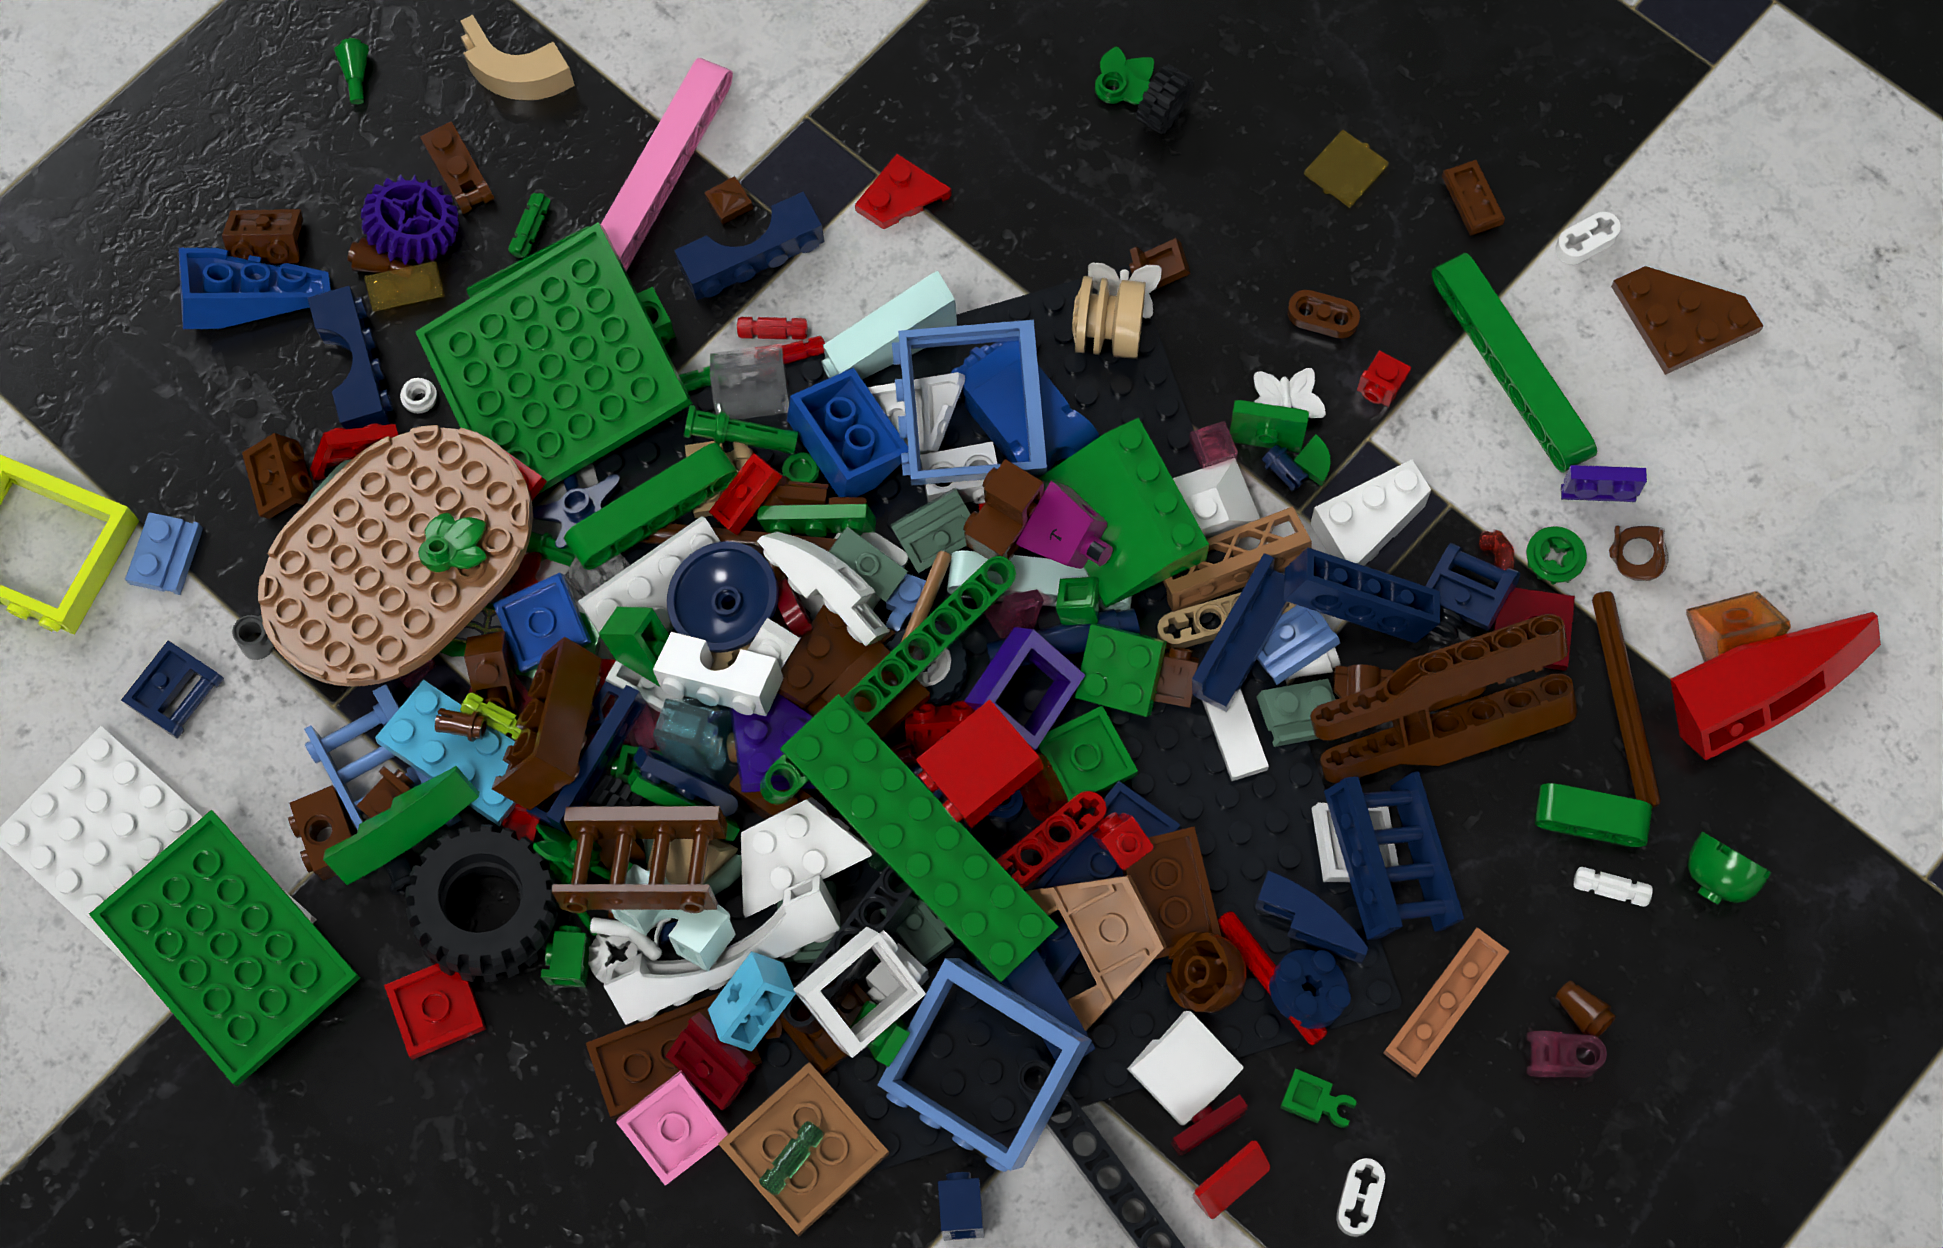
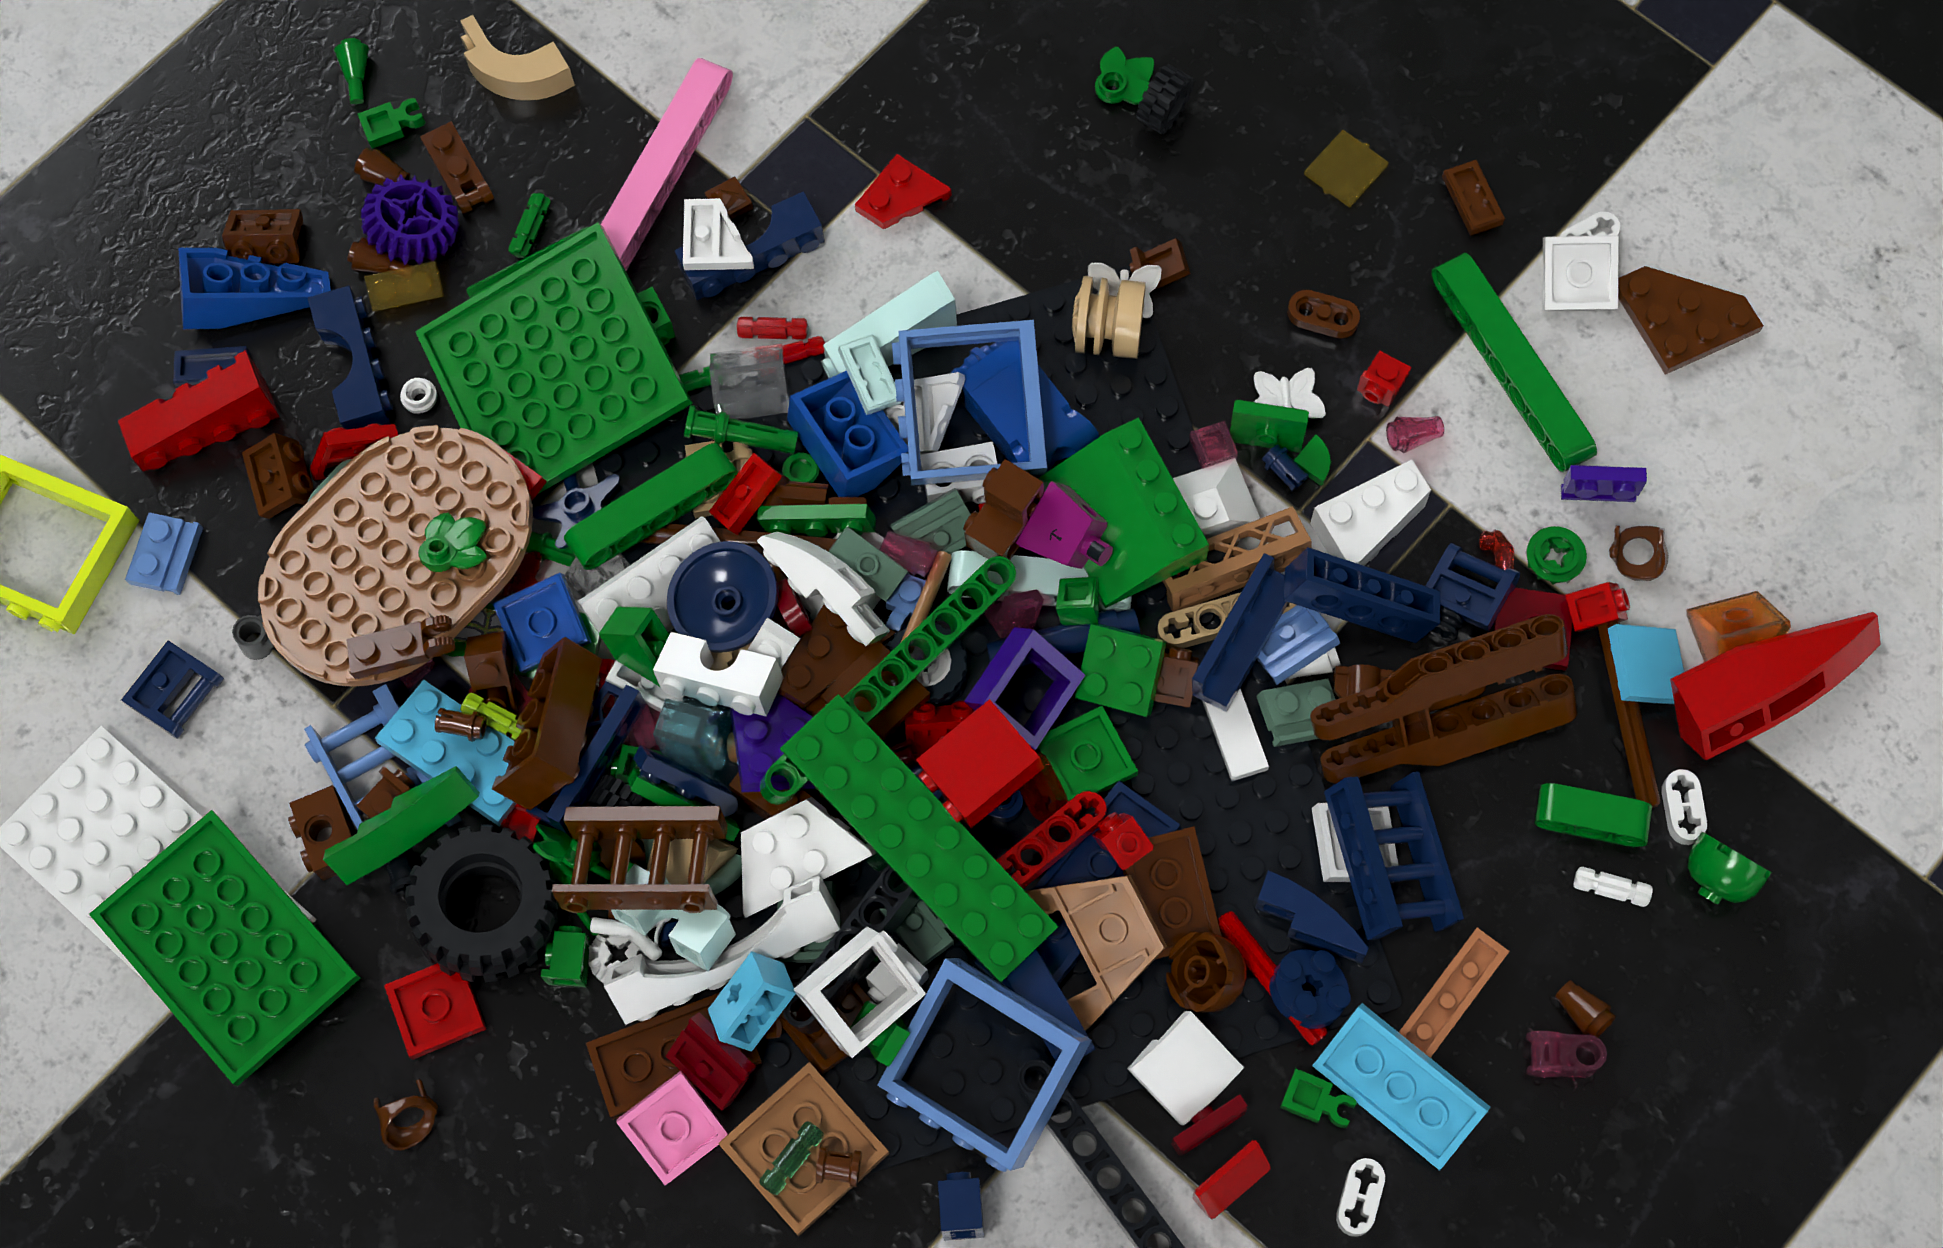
none -> red wedge [118,350,280,471]
none -> dark blue tile [173,346,250,388]
none -> hinge [346,615,455,679]
none -> reddish brown cone [354,148,410,186]
none -> green plate [358,98,425,149]
none -> reddish brown piece [373,1079,439,1151]
none -> white wing [683,198,754,270]
none -> reddish brown bush [816,1145,862,1187]
none -> light aqua plate [838,334,901,415]
none -> clear pink cone [879,530,938,577]
none -> medium azure plate [1312,1003,1490,1170]
none -> clear pink cone [1386,416,1444,453]
none -> white plate [1542,236,1619,310]
none -> red bracket [1565,582,1630,632]
none -> medium azure tile [1608,624,1684,704]
none -> white beam [1662,769,1707,845]

